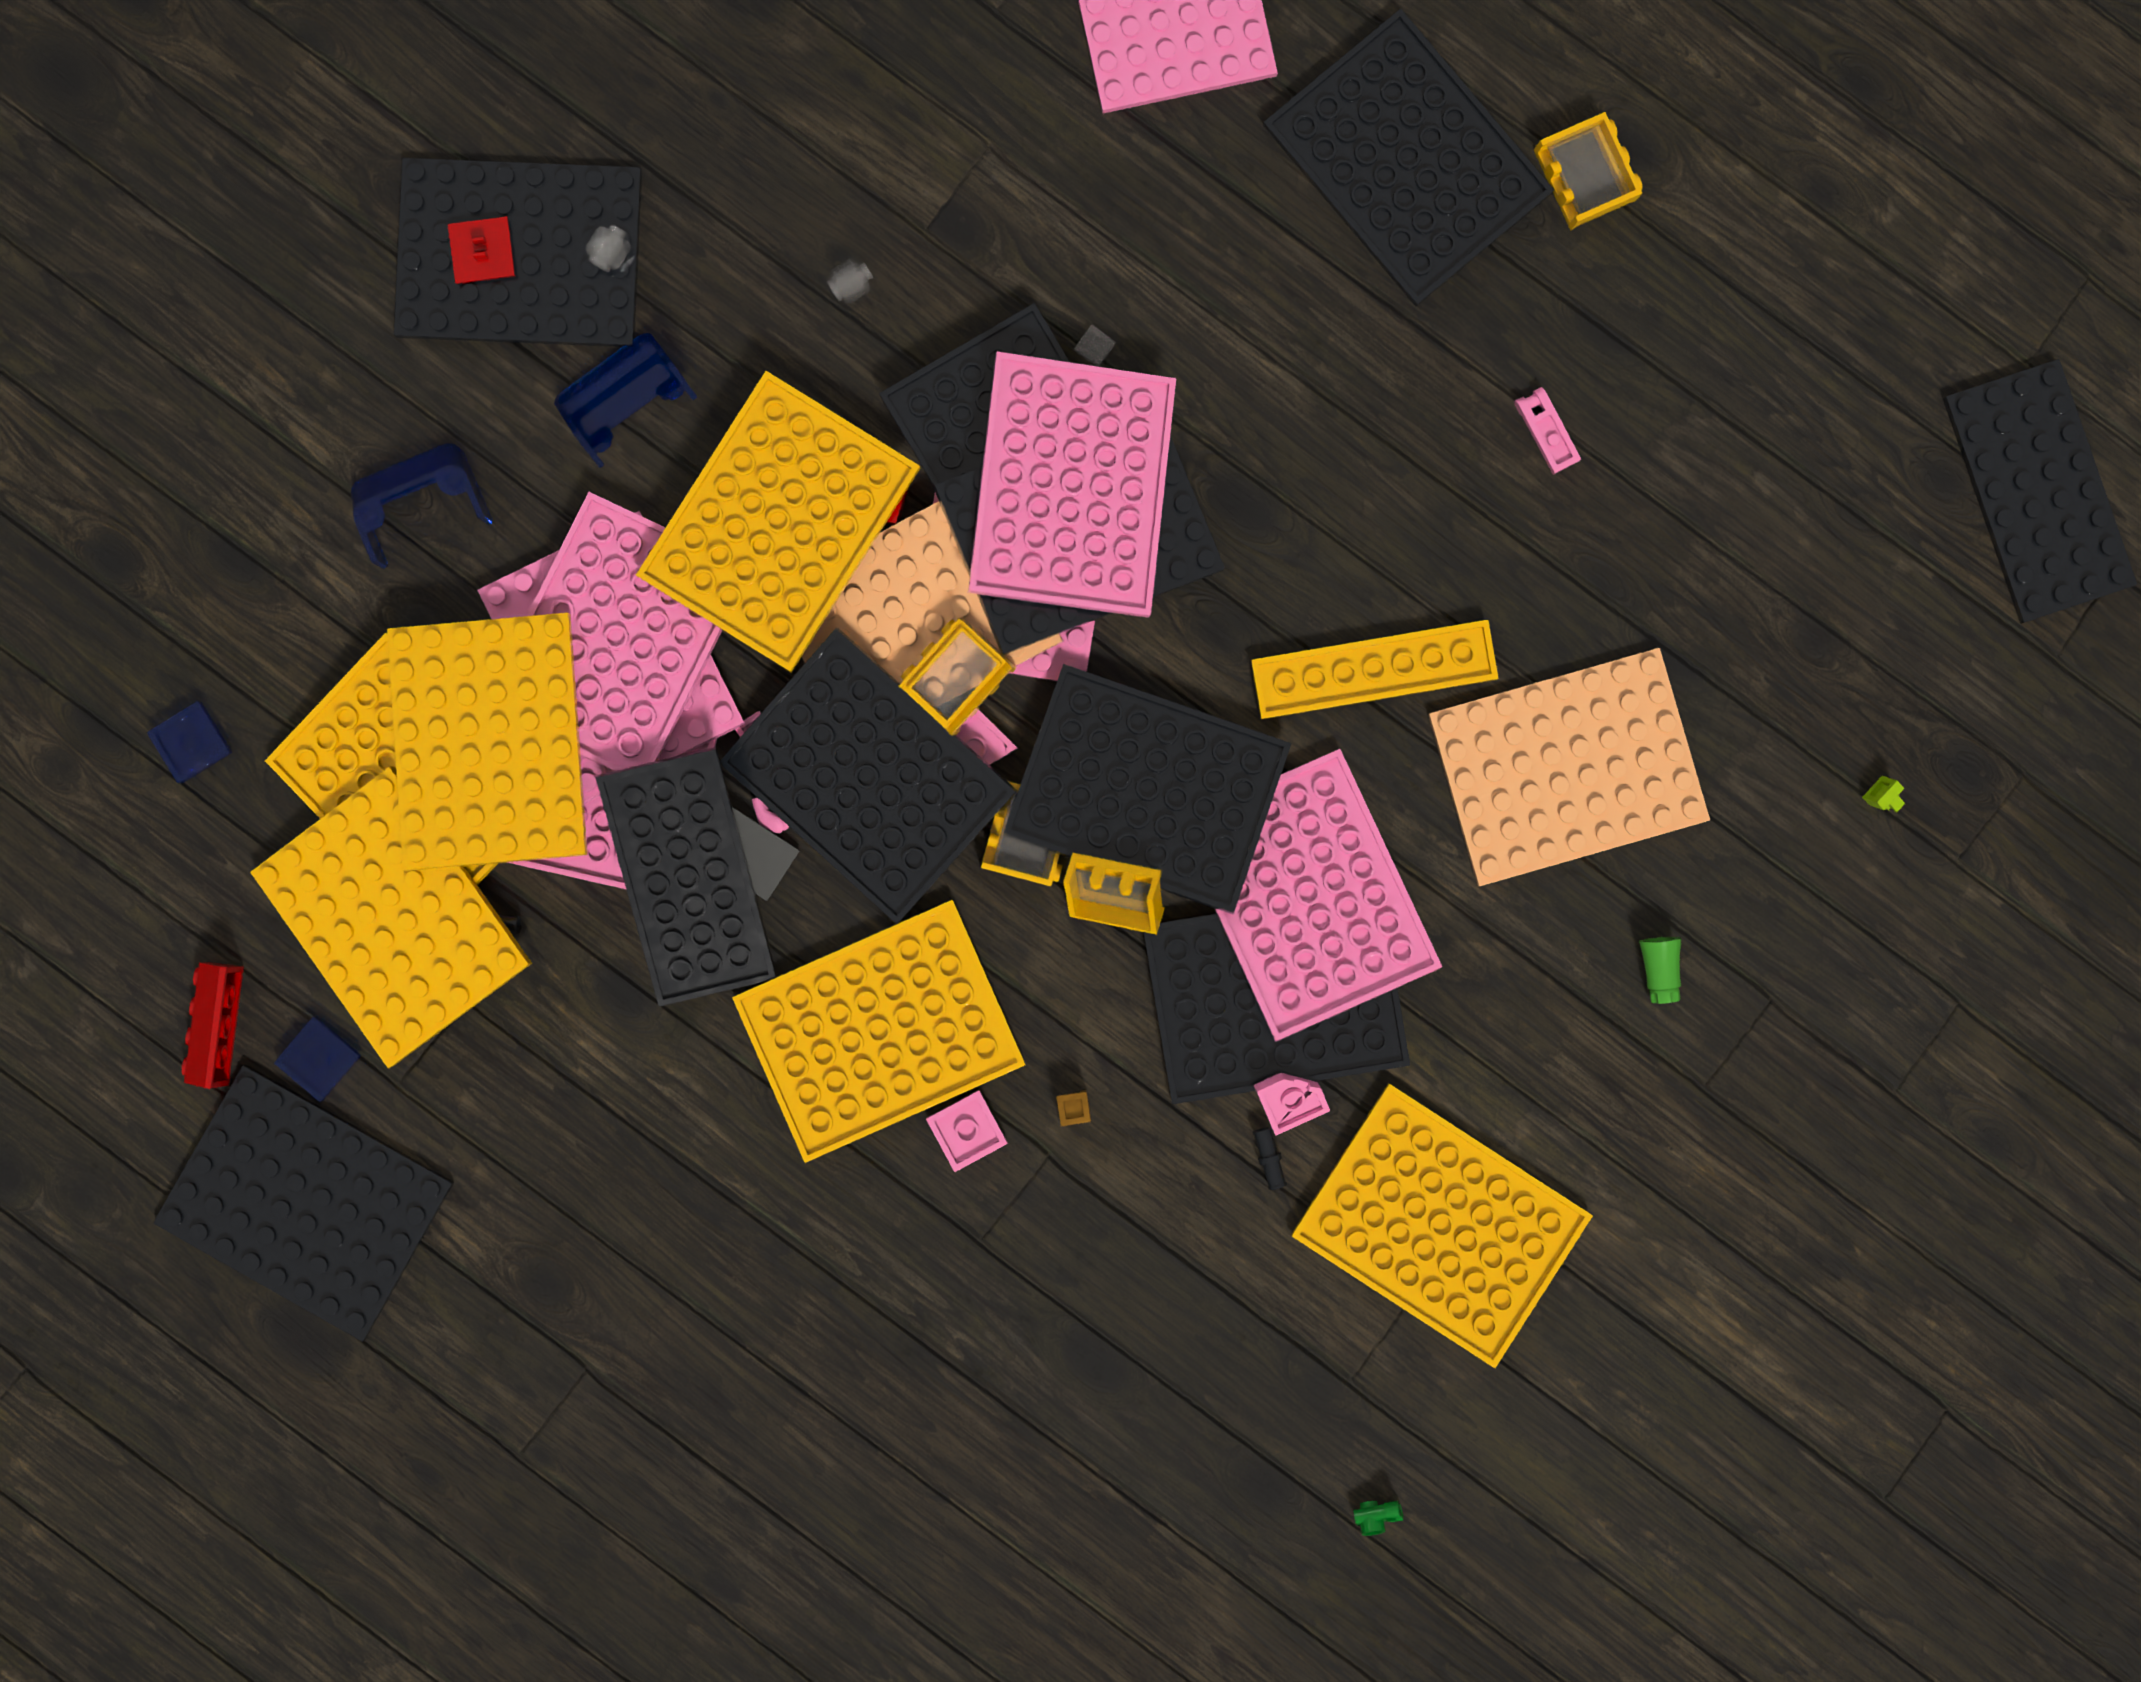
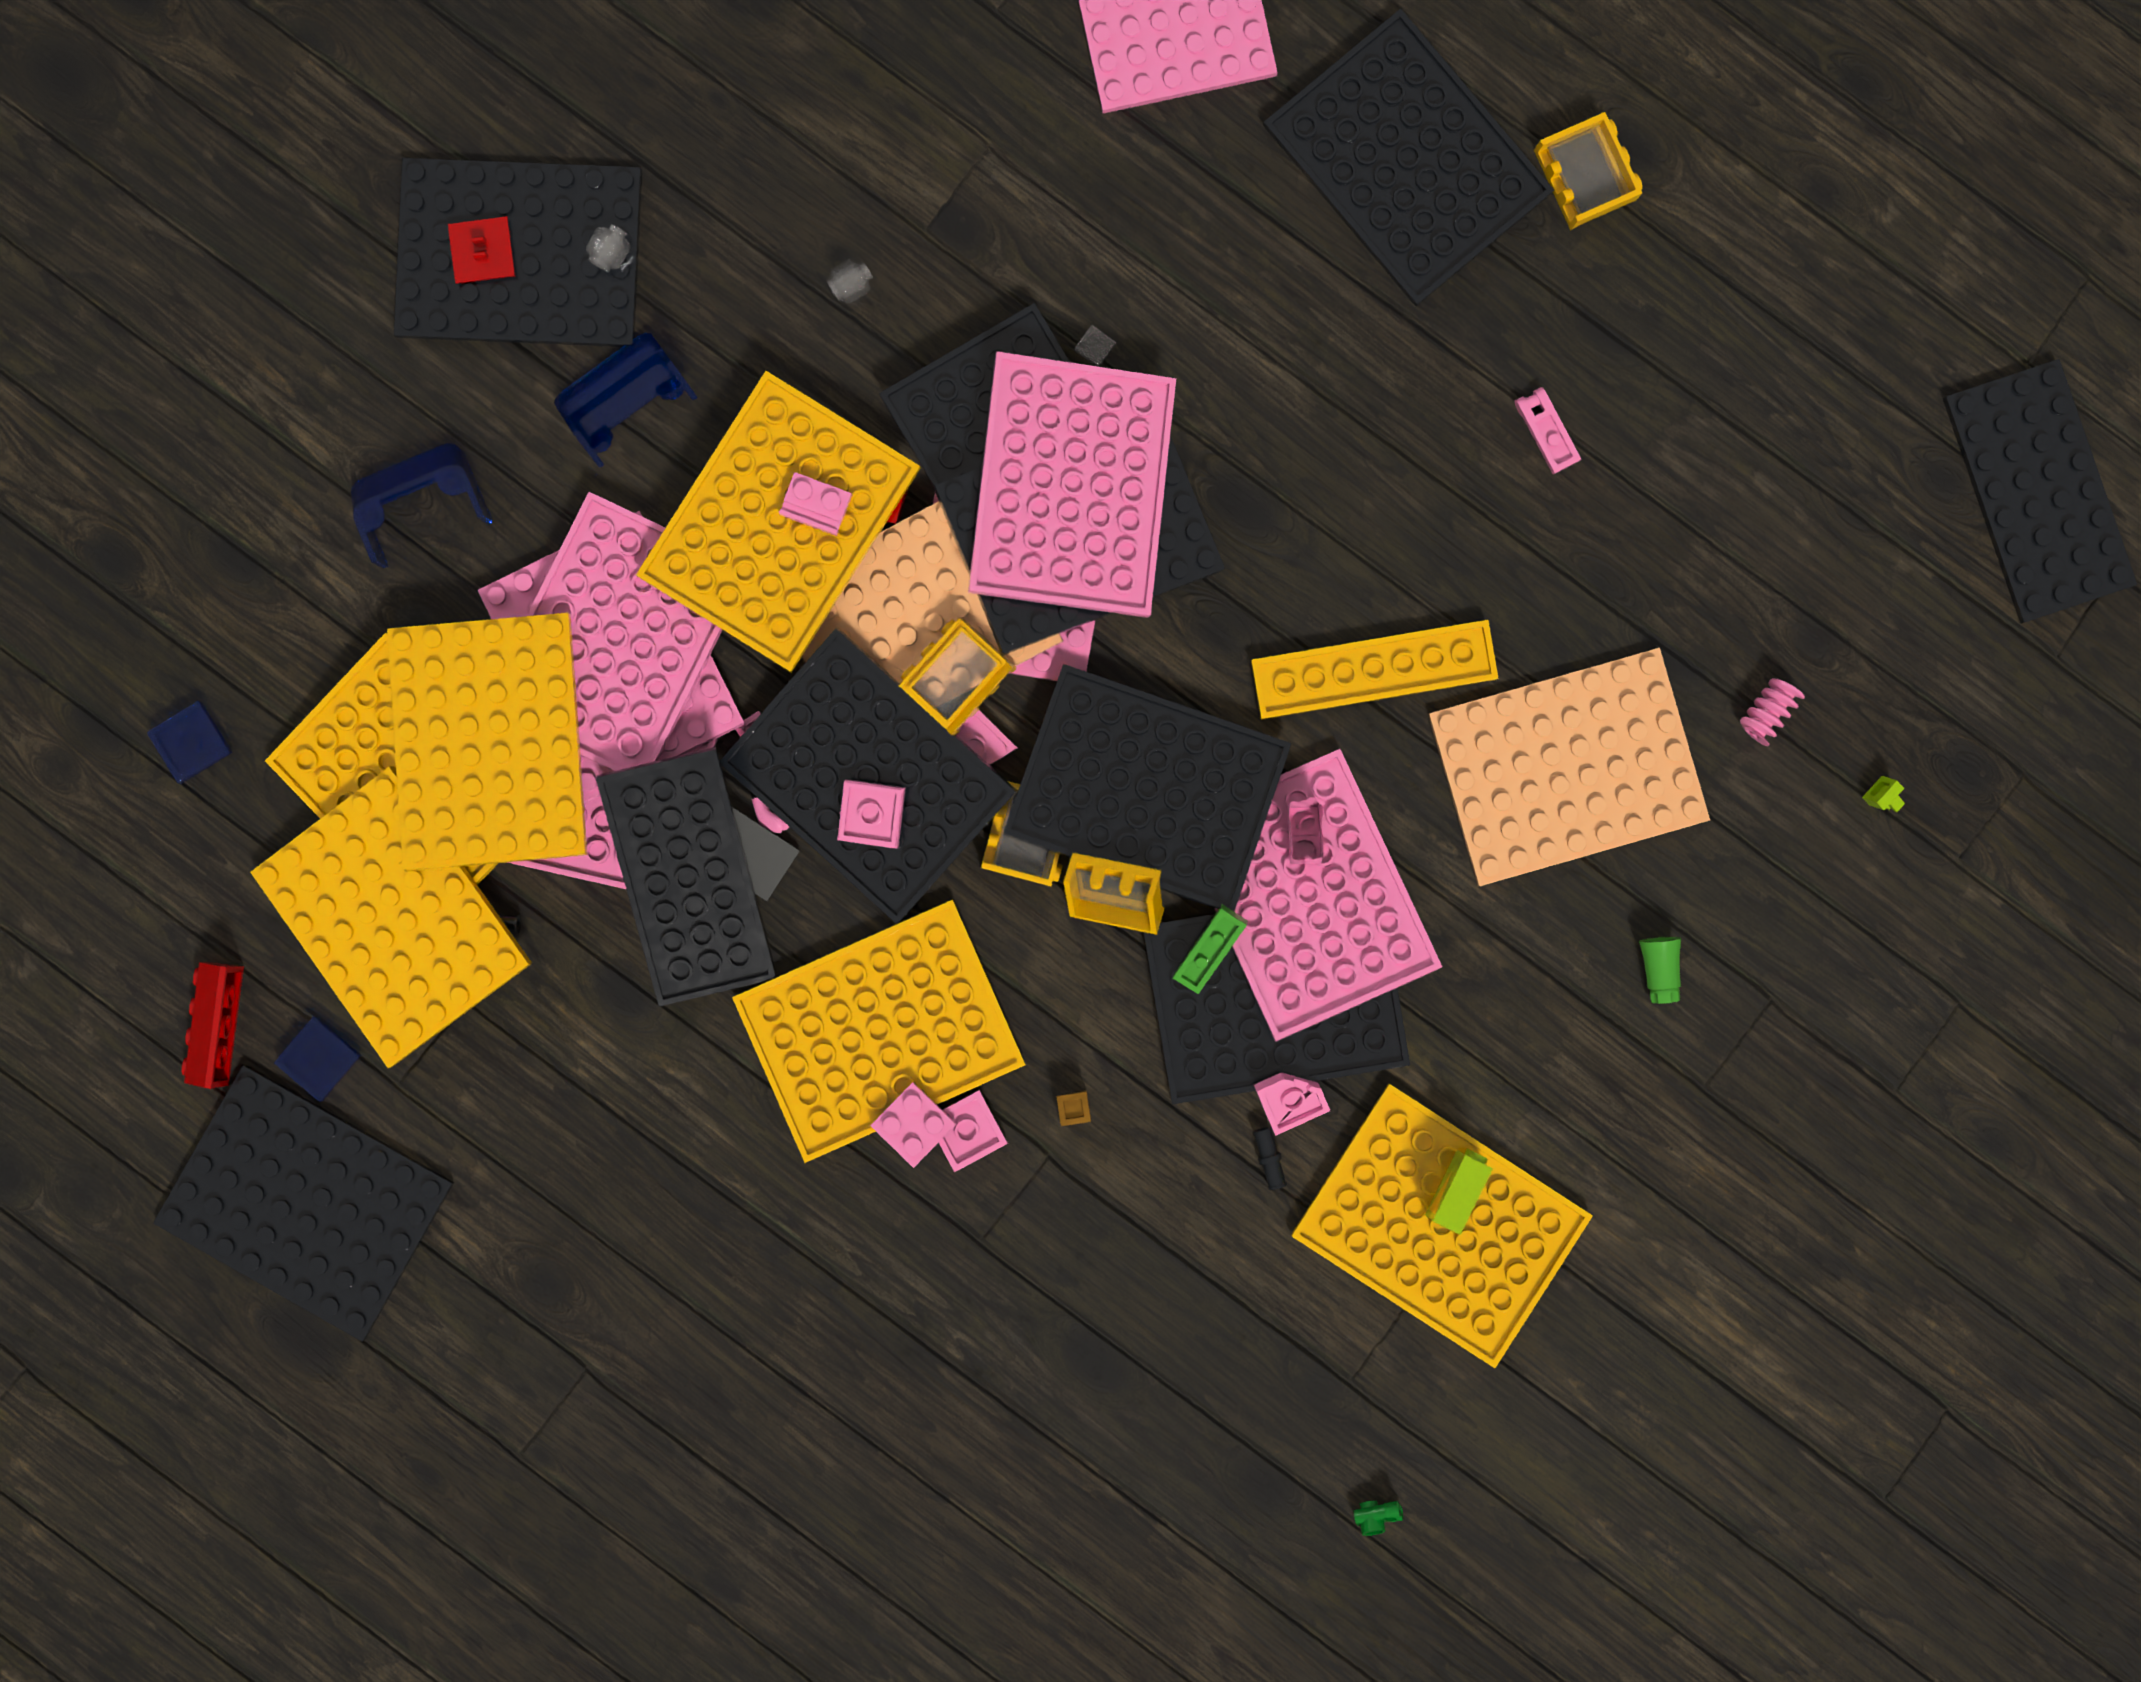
none -> bright pink plate [779,472,852,536]
none -> bright pink plate [837,779,906,849]
none -> bright pink plate [871,1082,956,1168]
none -> bright green plate [1173,904,1248,994]
none -> bright pink piece [1288,797,1324,864]
none -> lime brick [1425,1148,1493,1235]
none -> bright pink piece [1740,678,1805,746]

